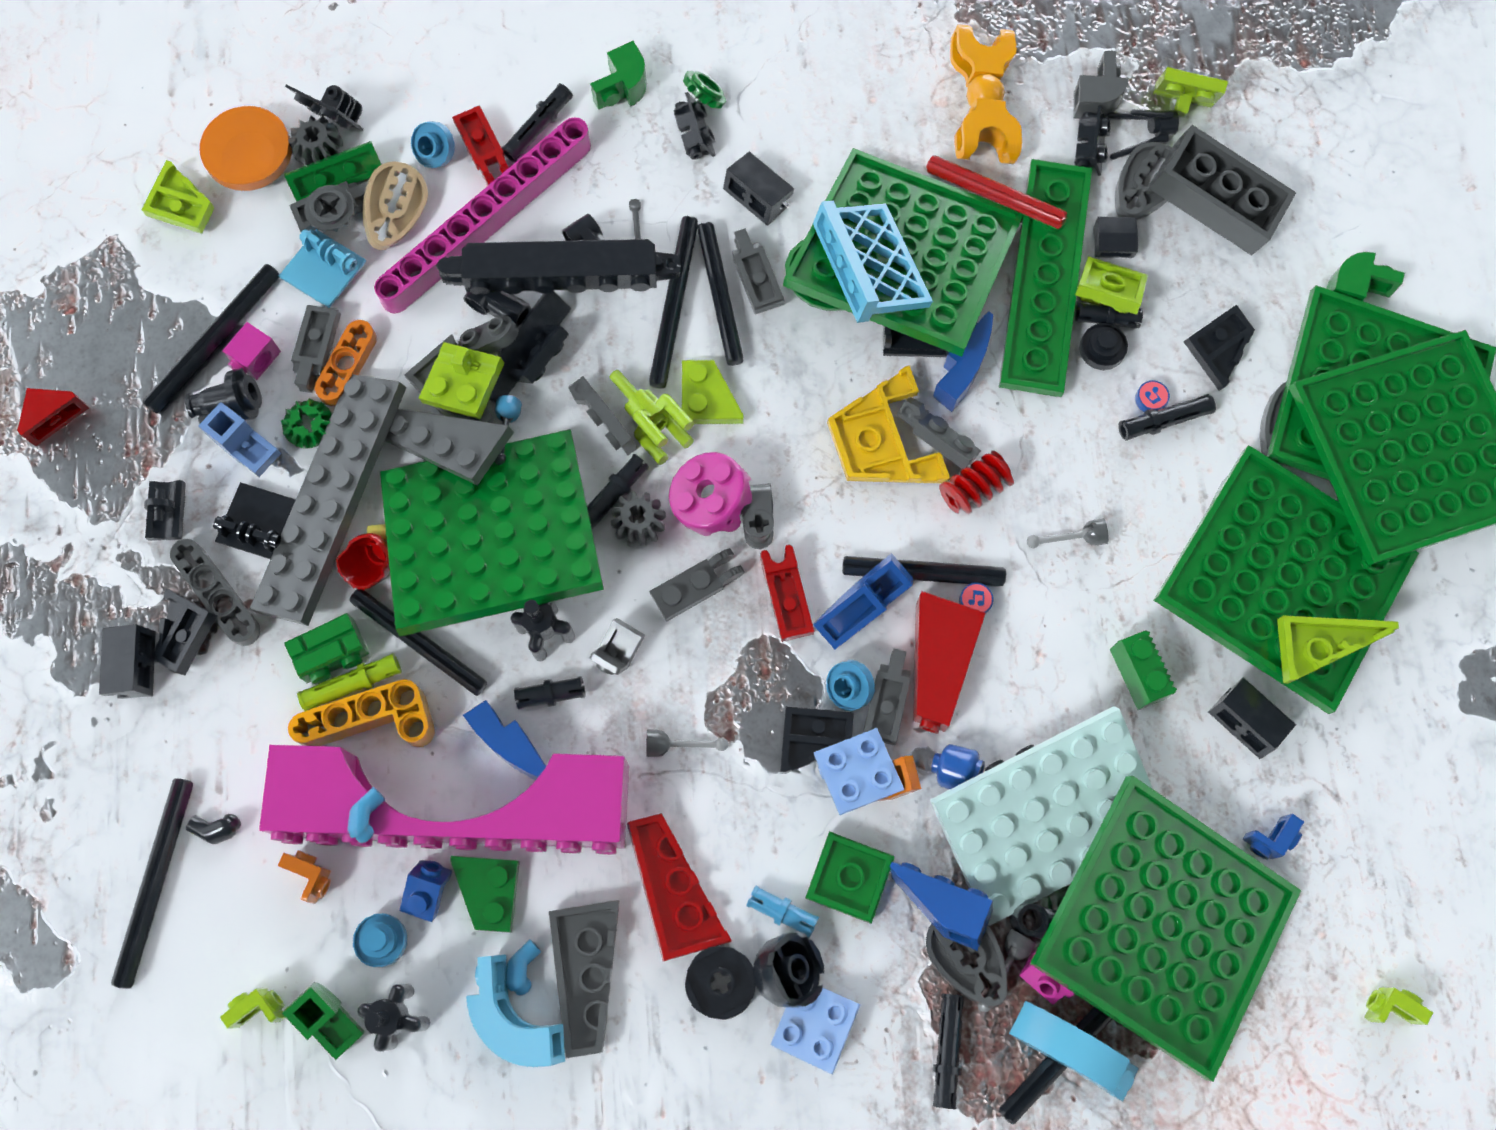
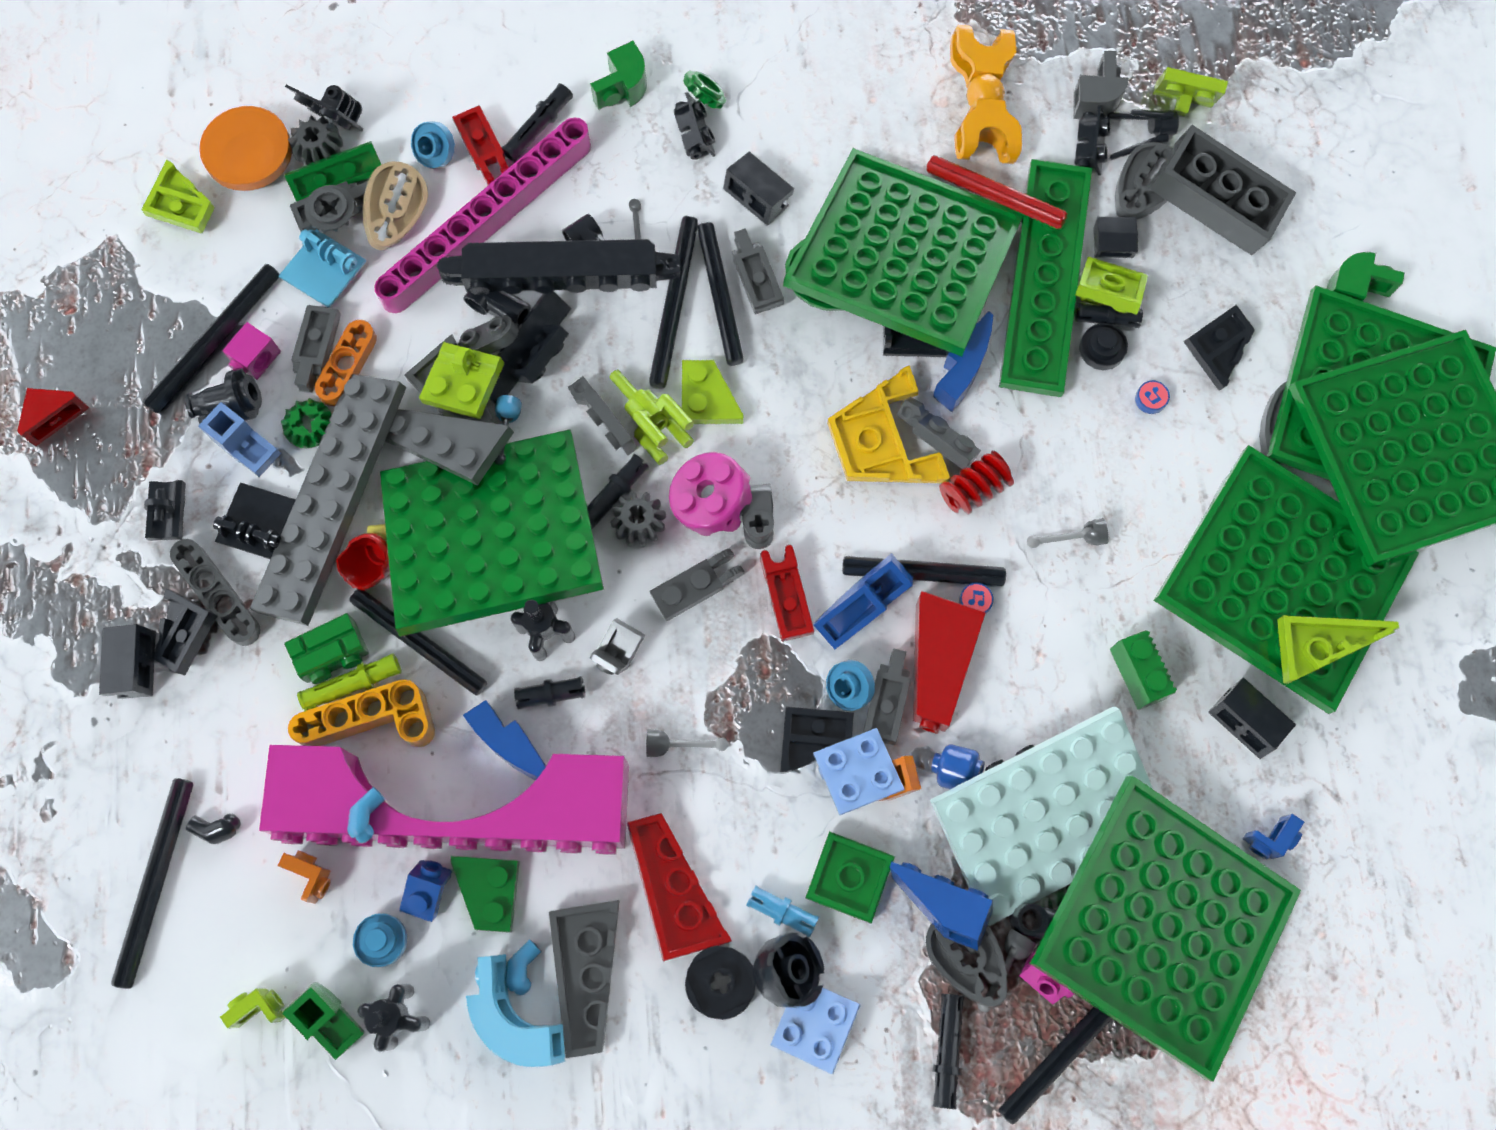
medium azure fence [813,201,933,323] -> none
medium azure arch [1009,1001,1139,1101] -> none
black pin [1118,394,1216,441] -> none
lime bracket [1364,987,1434,1025] -> none

